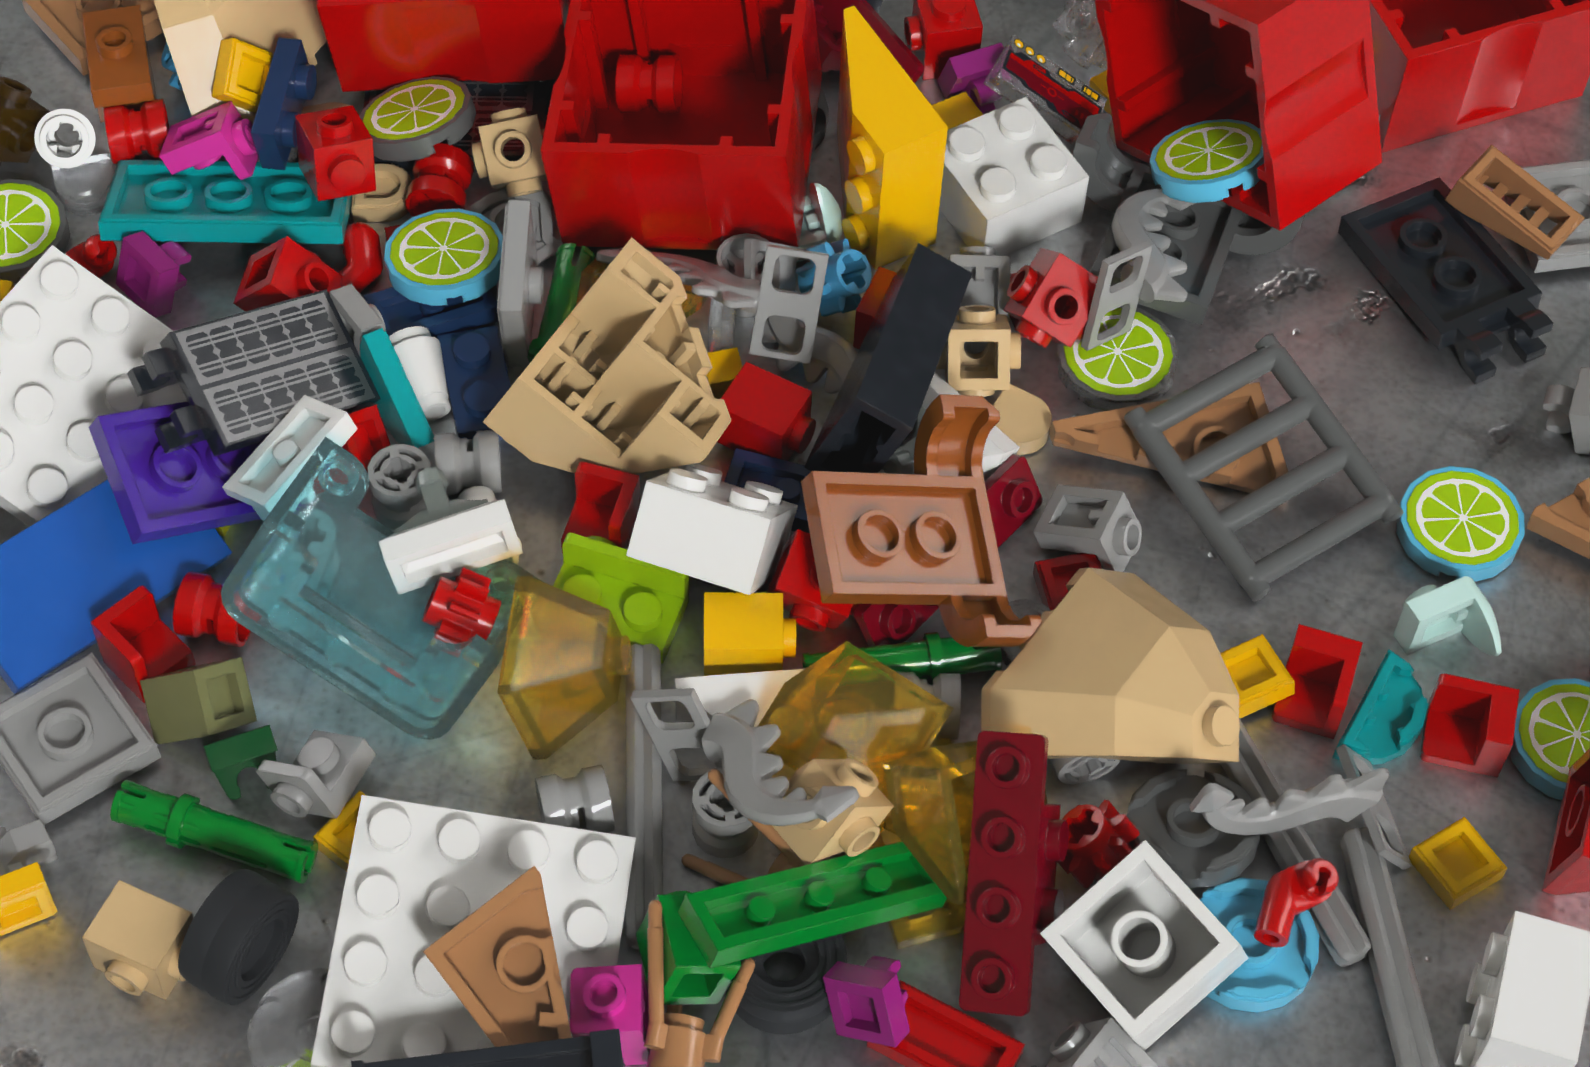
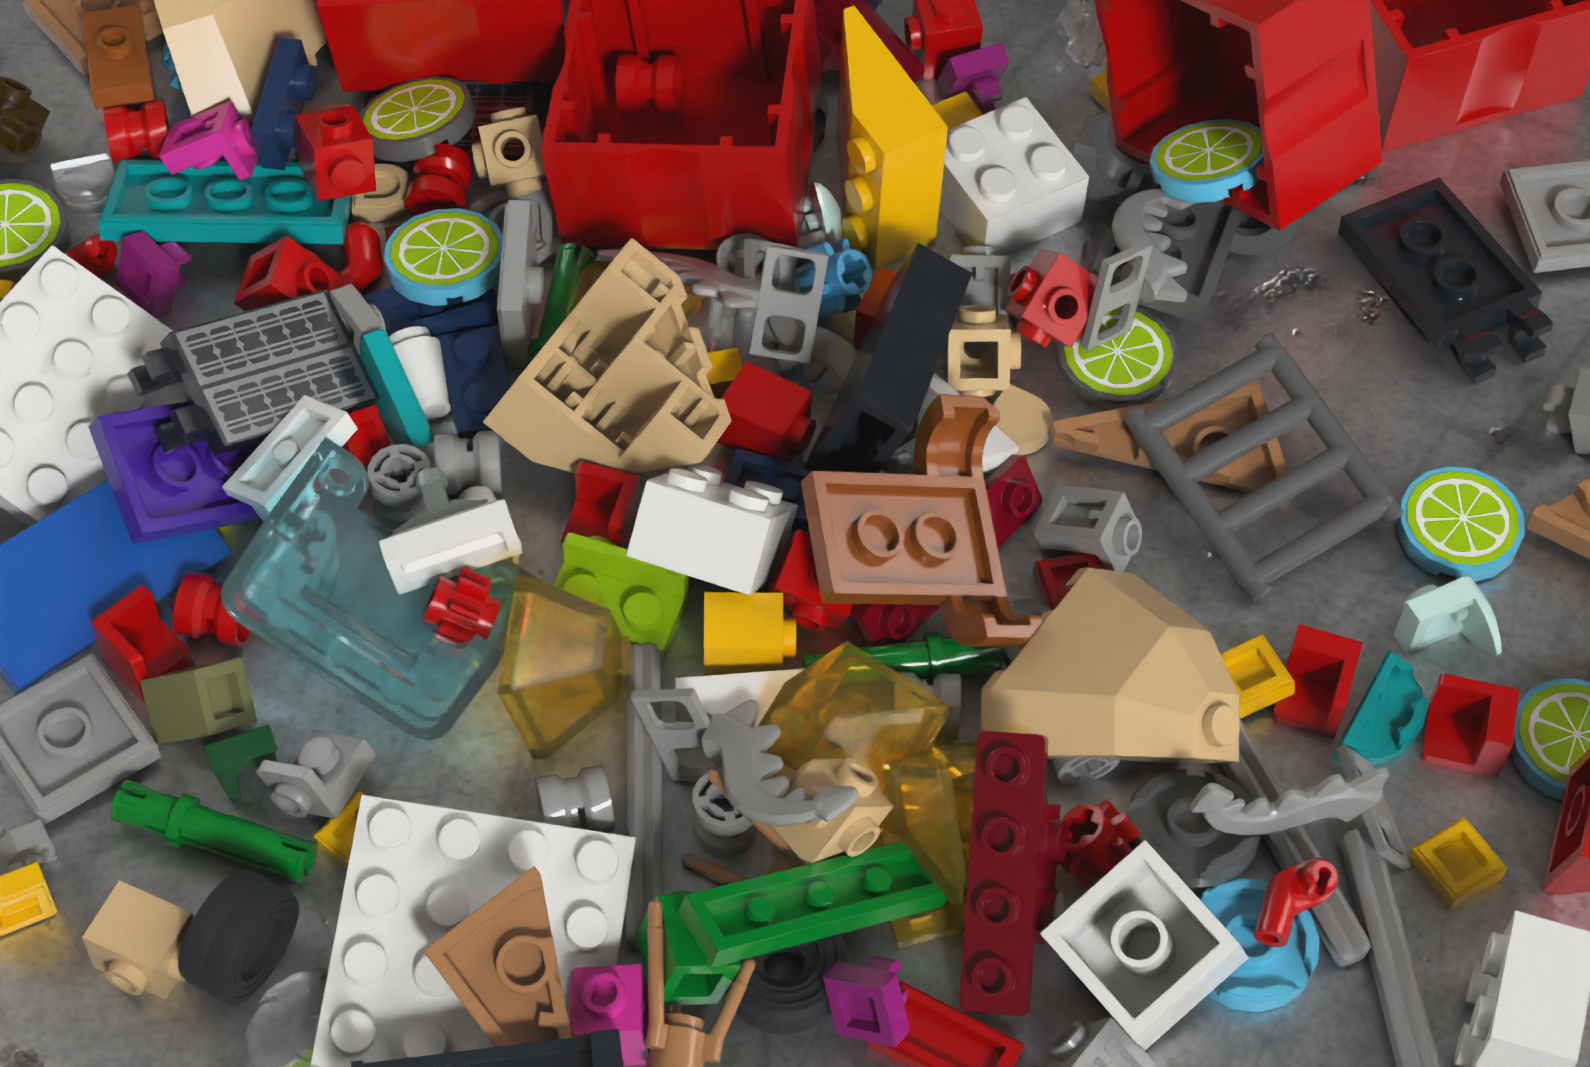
white cone [34,109,95,168] -> none
yellow tile [212,37,274,113] -> none
slope [983,35,1107,146] -> none
medium nougat slope [1445,144,1585,260] -> none

